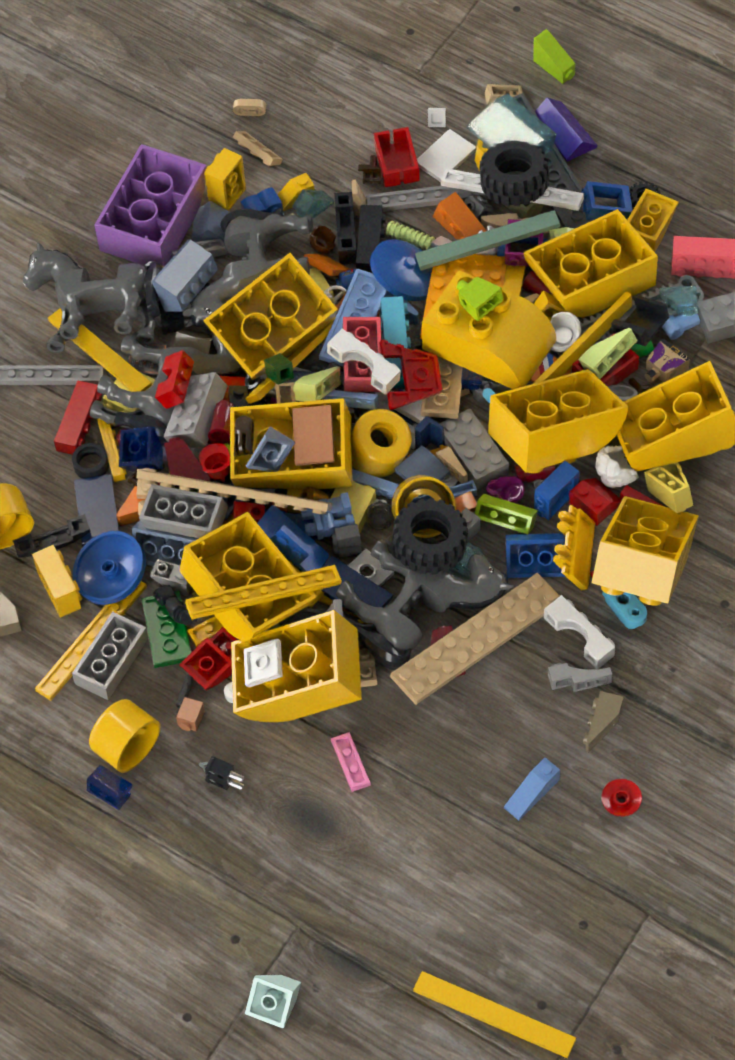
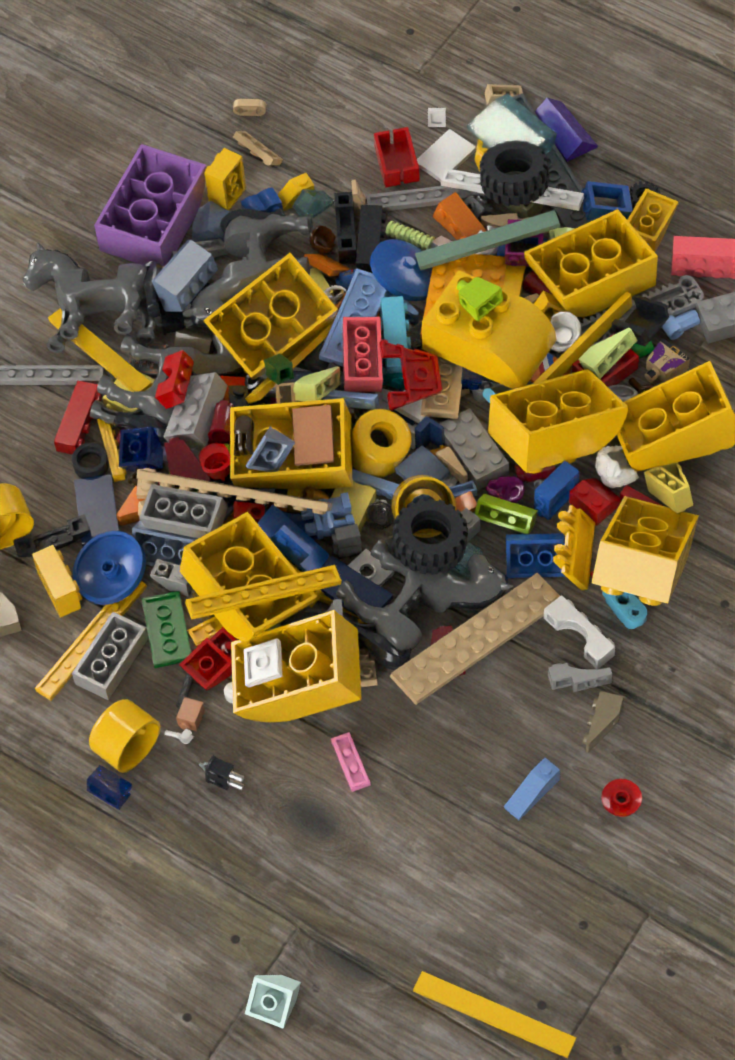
black piece [153,585,198,625] -> none
white arch [327,329,401,395] -> none
dark brown arm [358,155,381,184] -> none
lime slope [533,29,575,84] -> none
clear light blue slope [659,286,698,316] -> none
none -> white hand [165,729,194,744]

